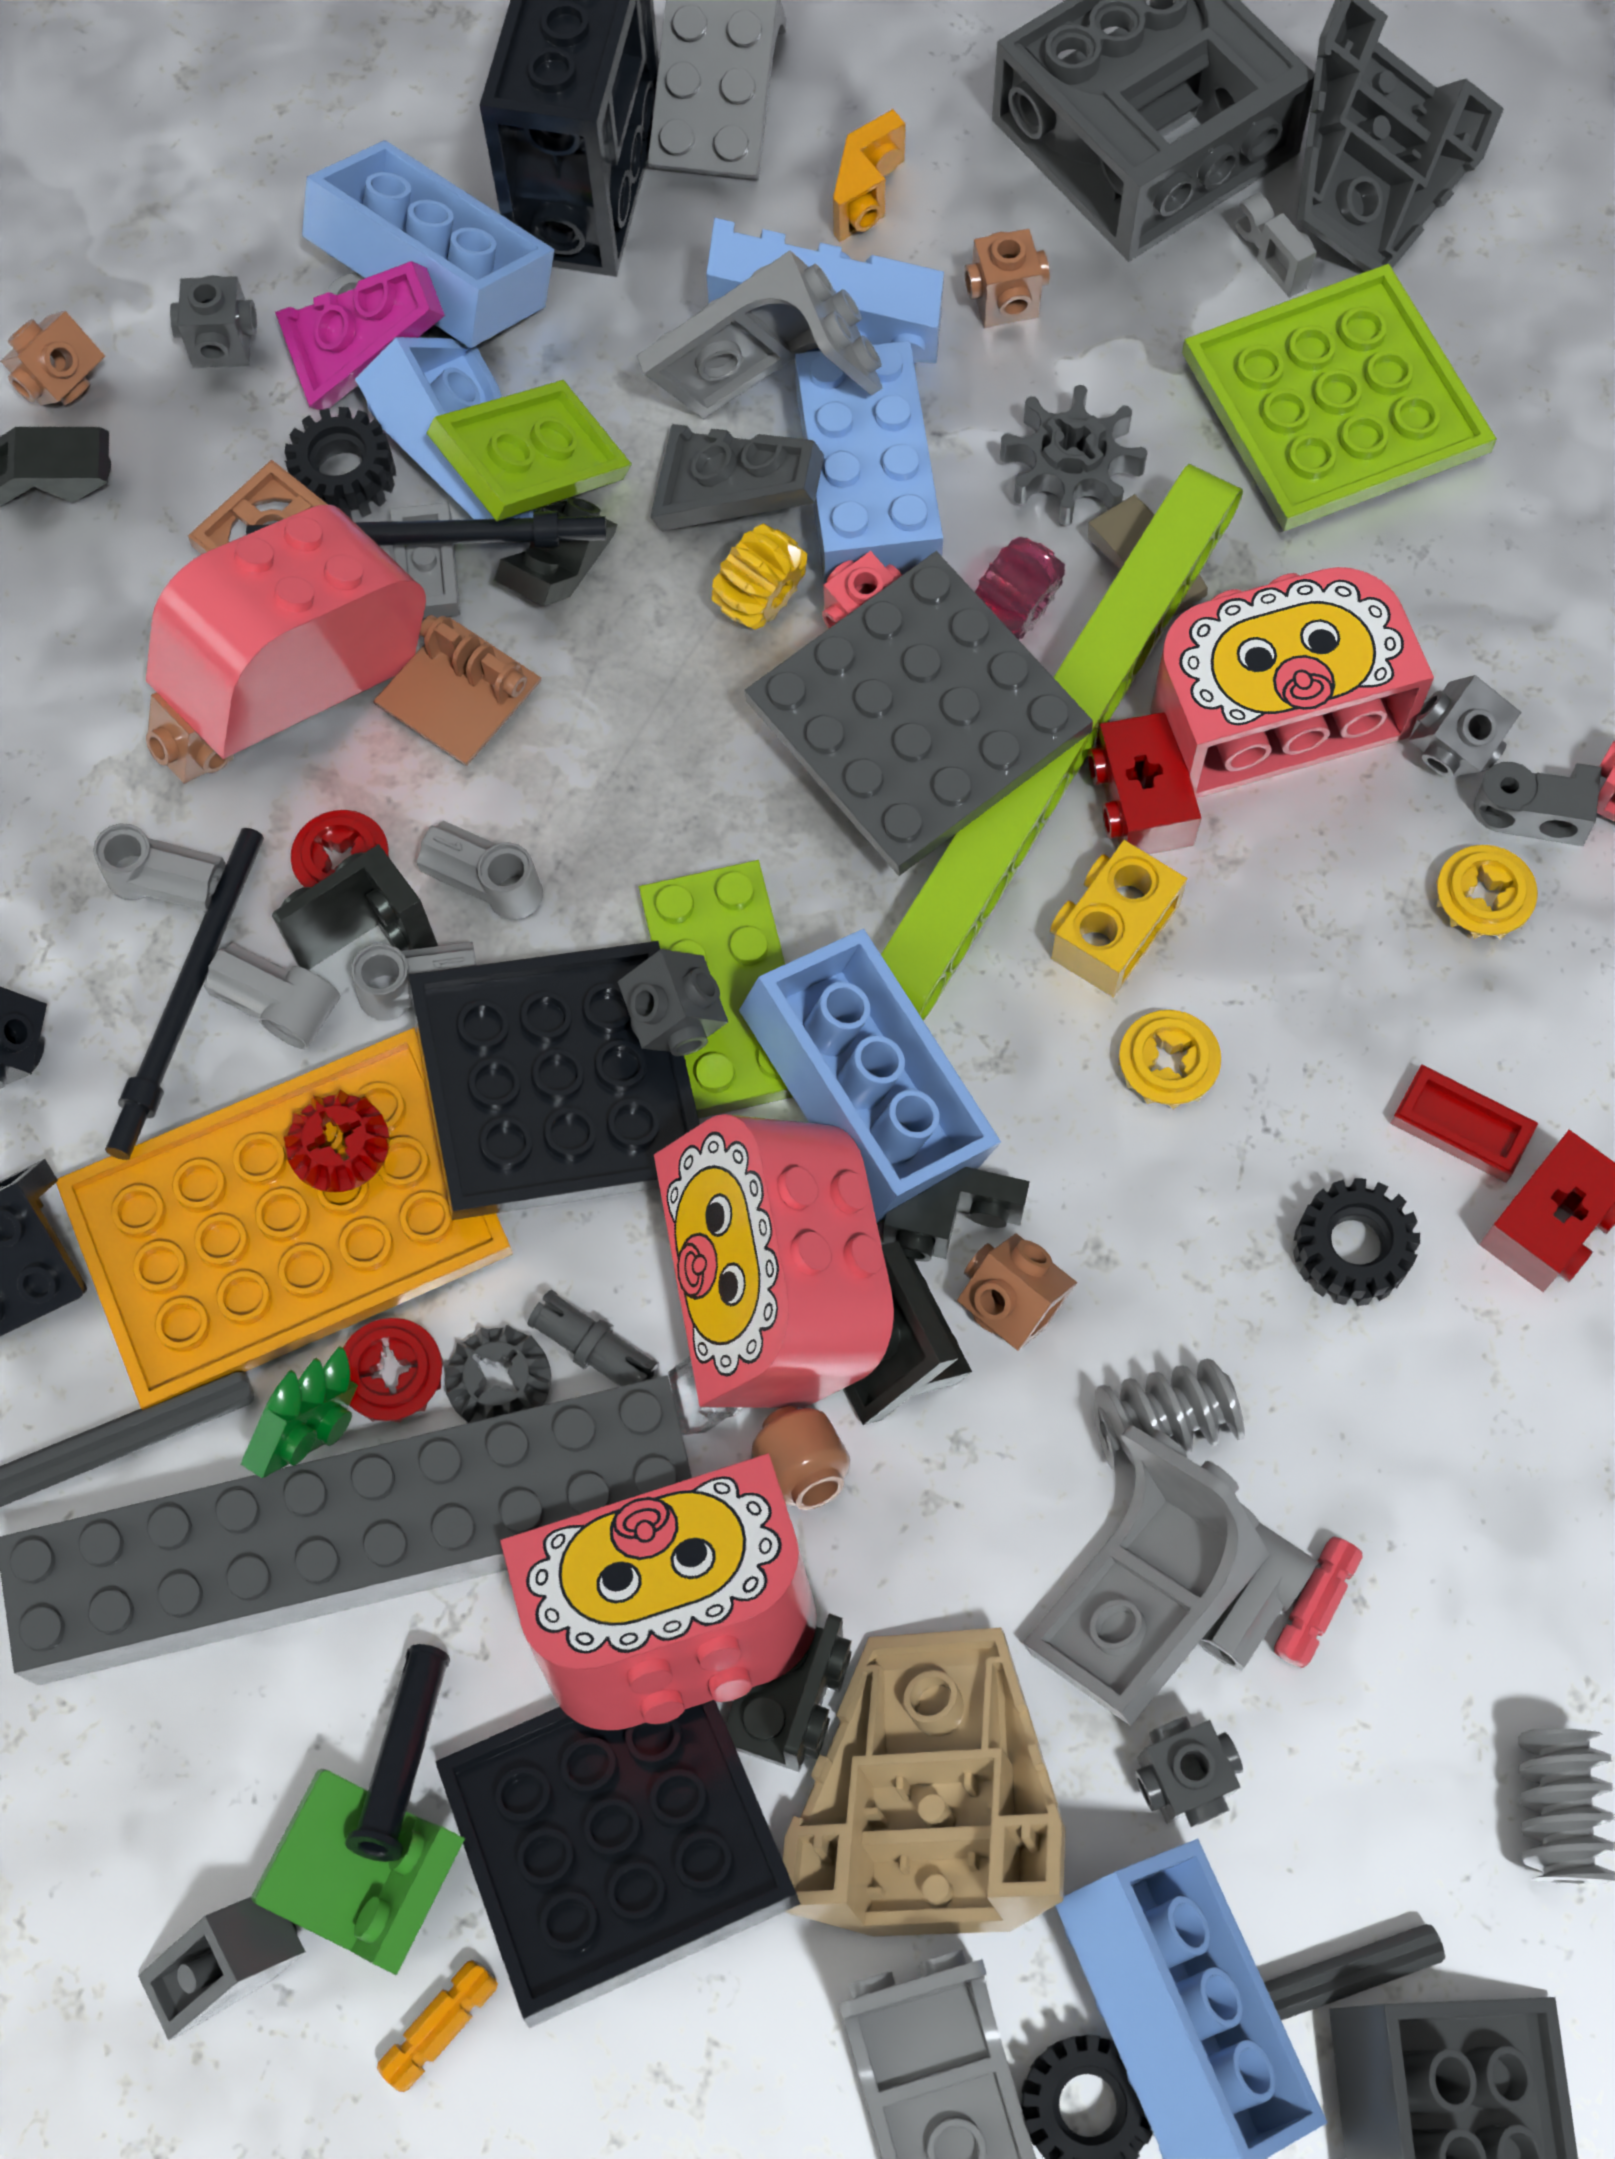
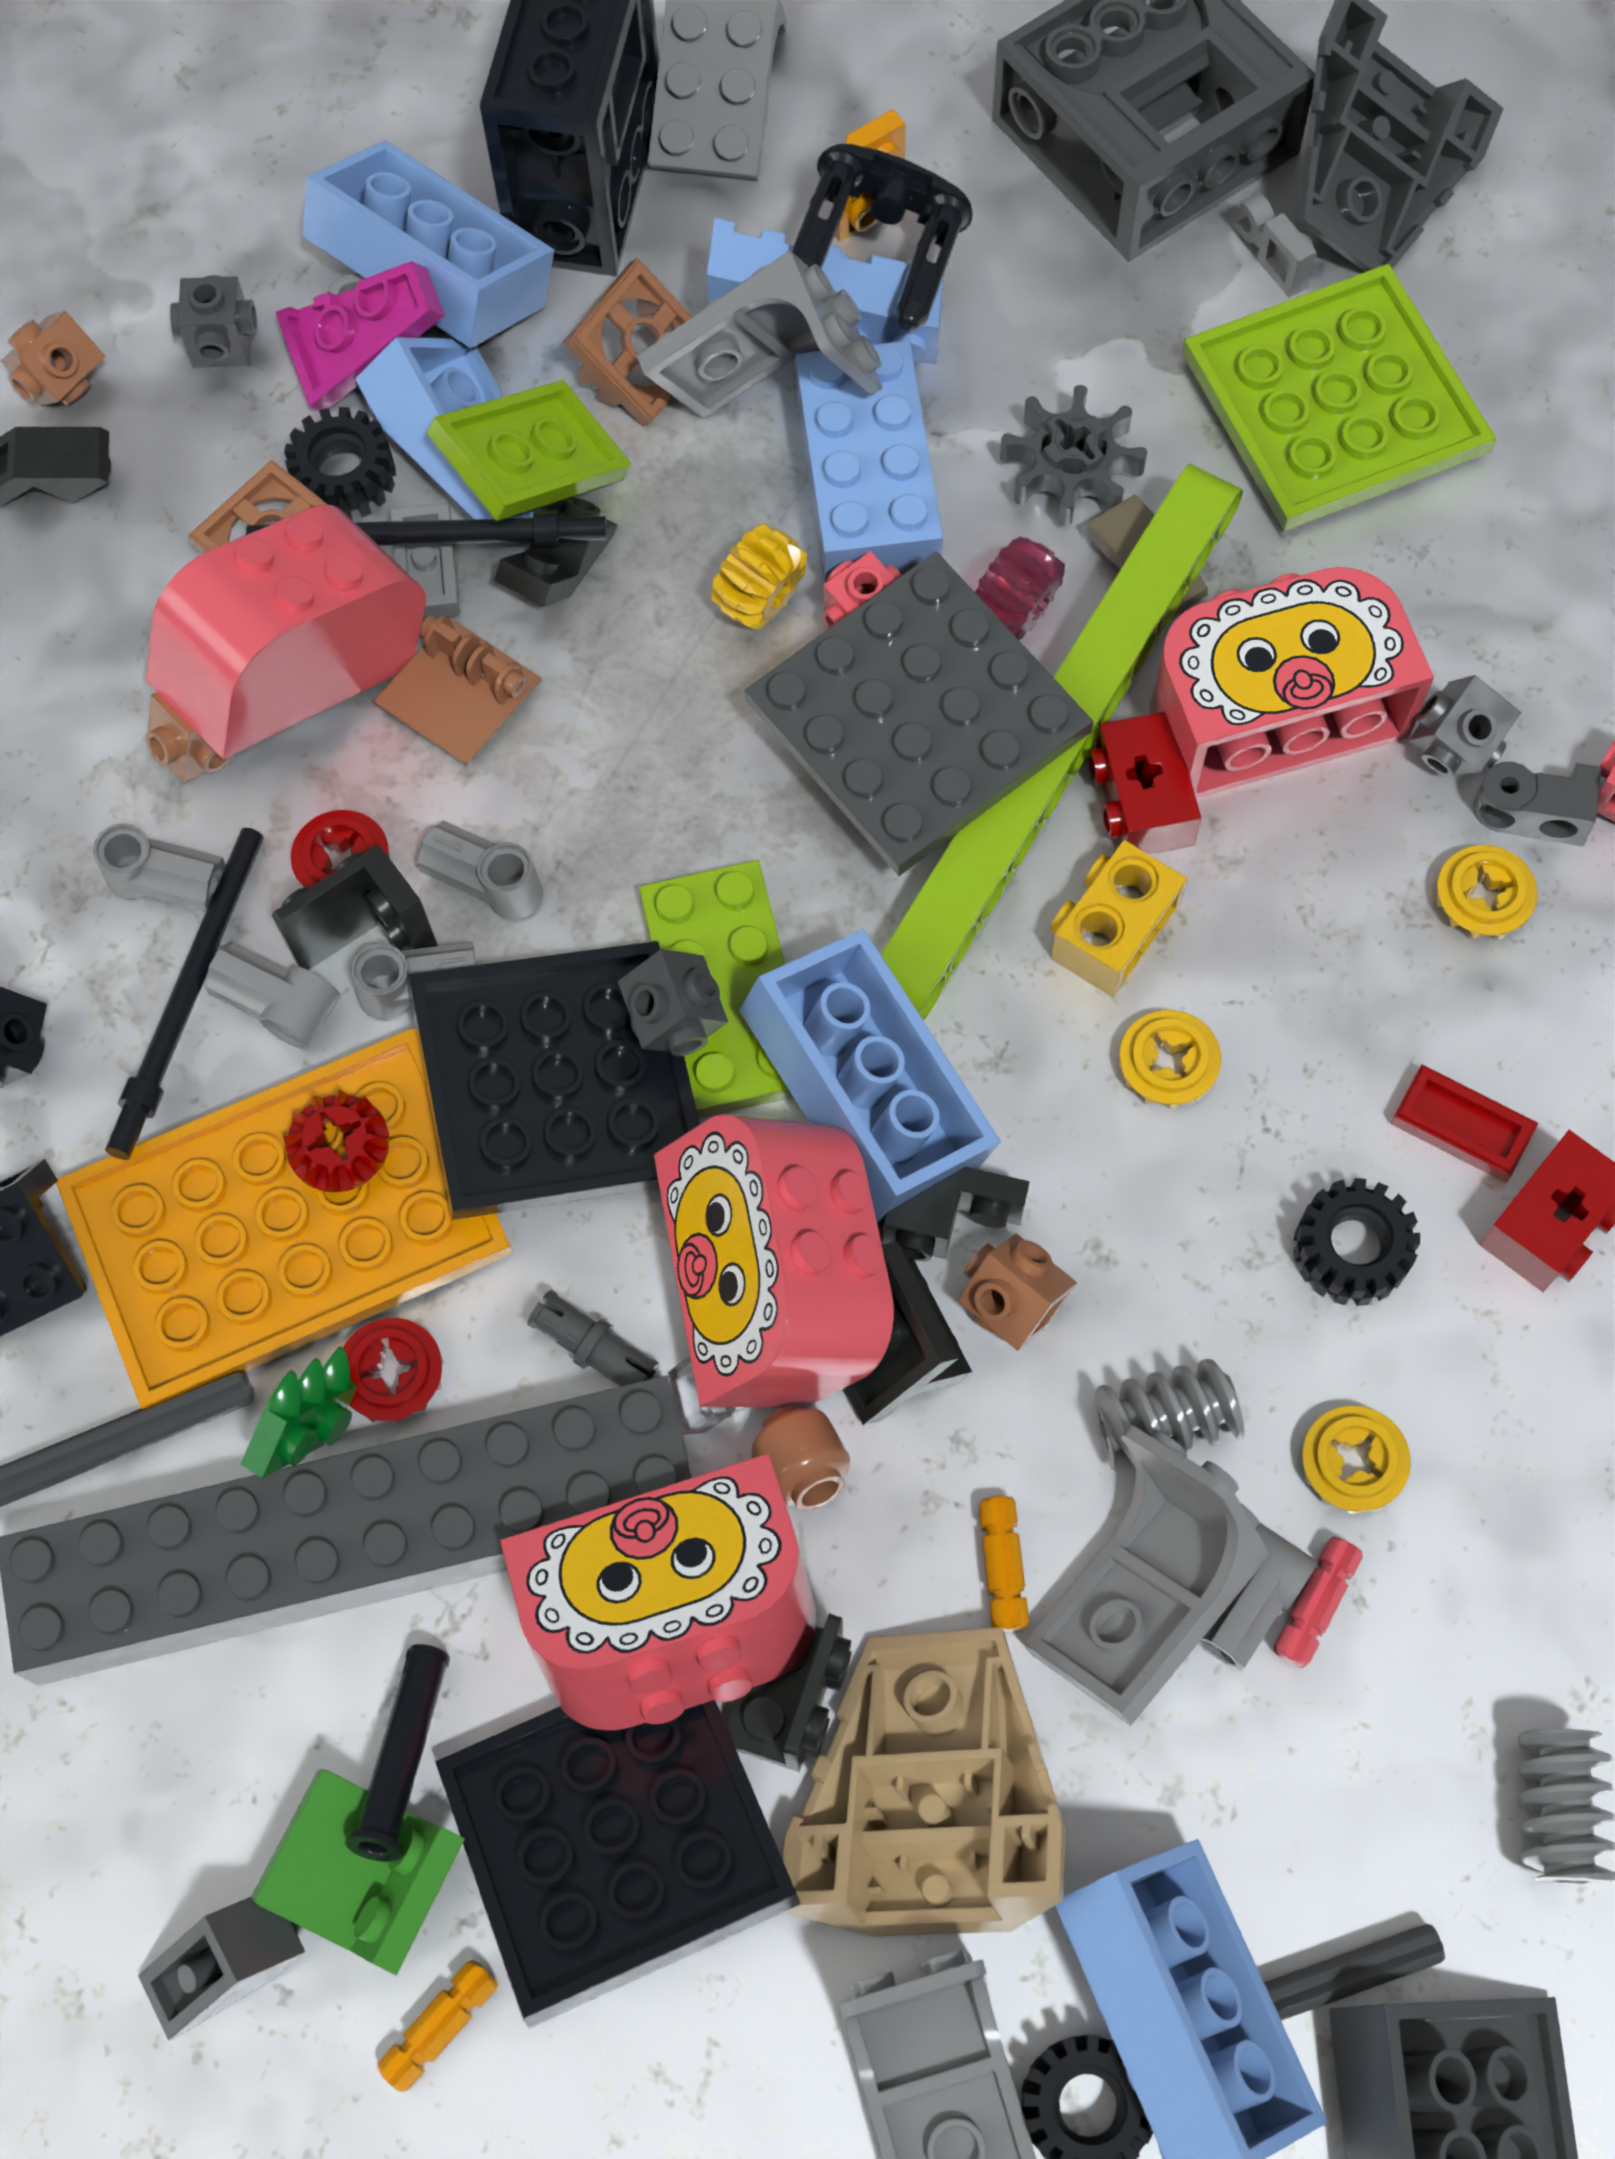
dark grey gear [445,1325,551,1423] -> none
dark grey wing [650,424,824,531] -> none
nougat brick [964,229,1050,328] -> none
dark grey brick [1135,1716,1243,1827] -> none
none -> nougat piece [562,258,692,426]
none -> black piece [791,144,973,332]
none -> light orange axle [979,1496,1029,1632]
none -> yellow gear [1300,1405,1411,1514]

